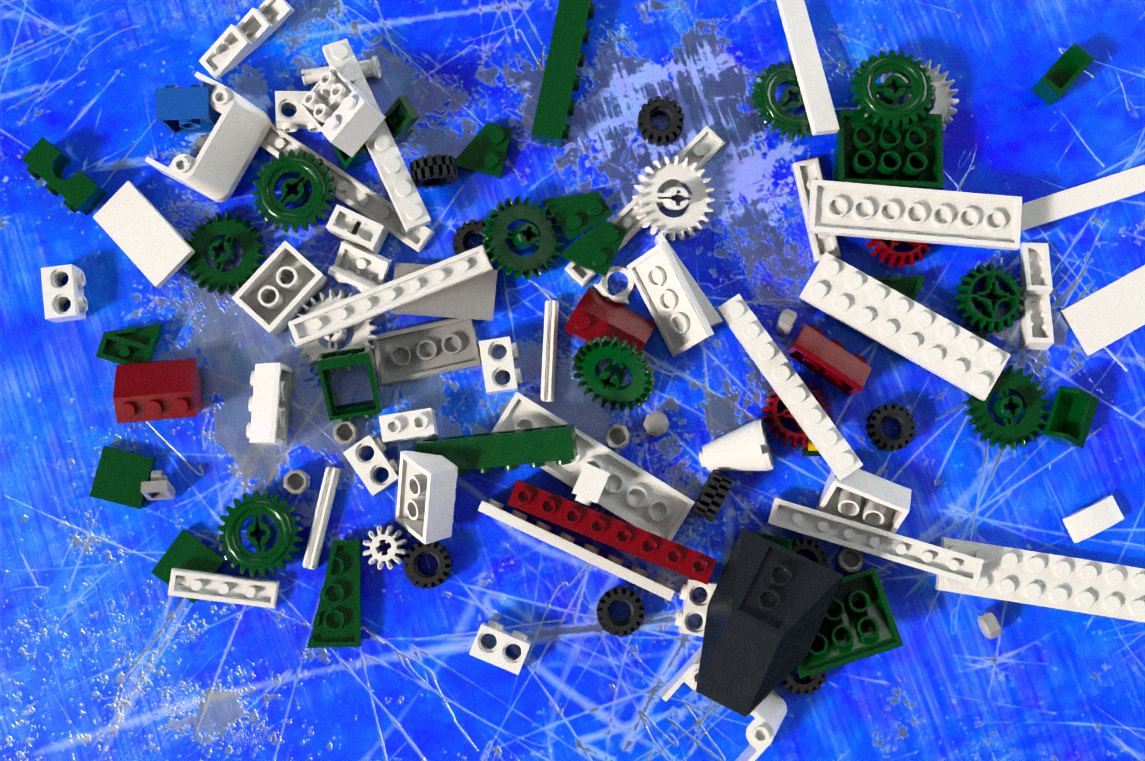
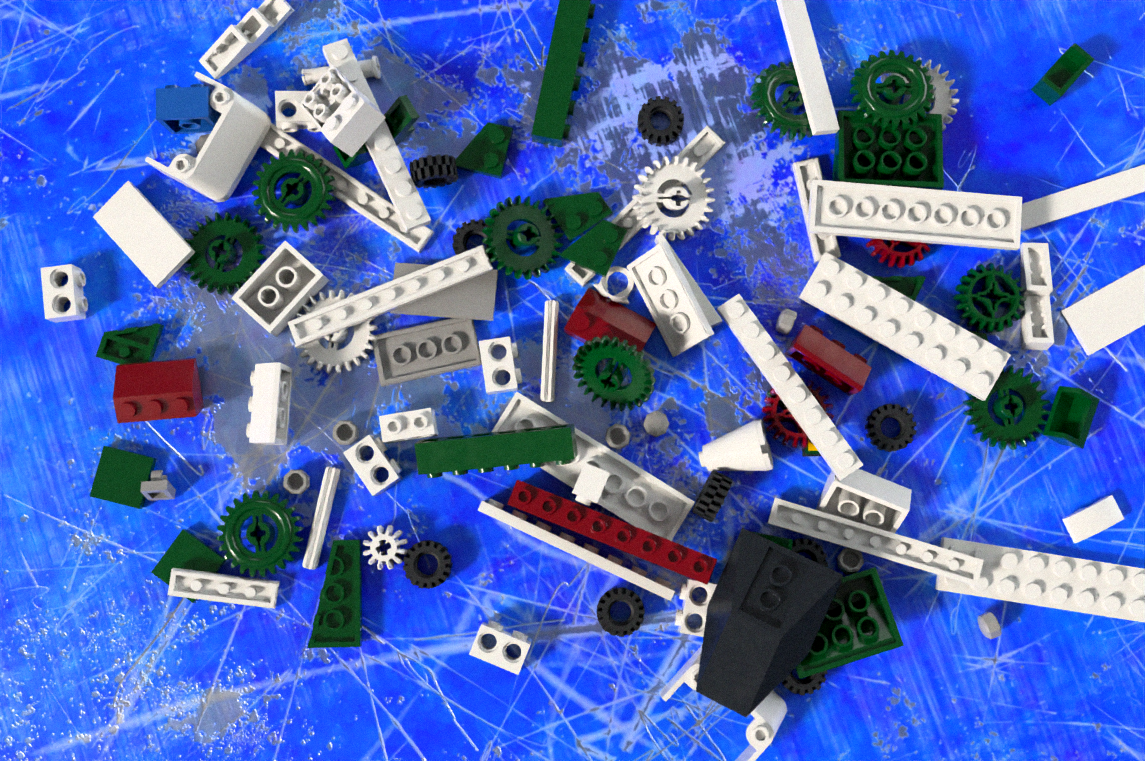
dark green arch [21,137,107,215] -> none
dark green window [316,345,384,422] -> none
white brick [326,204,389,254] -> none
white bracket [328,239,392,292] -> none
white slope [395,450,458,545] -> none

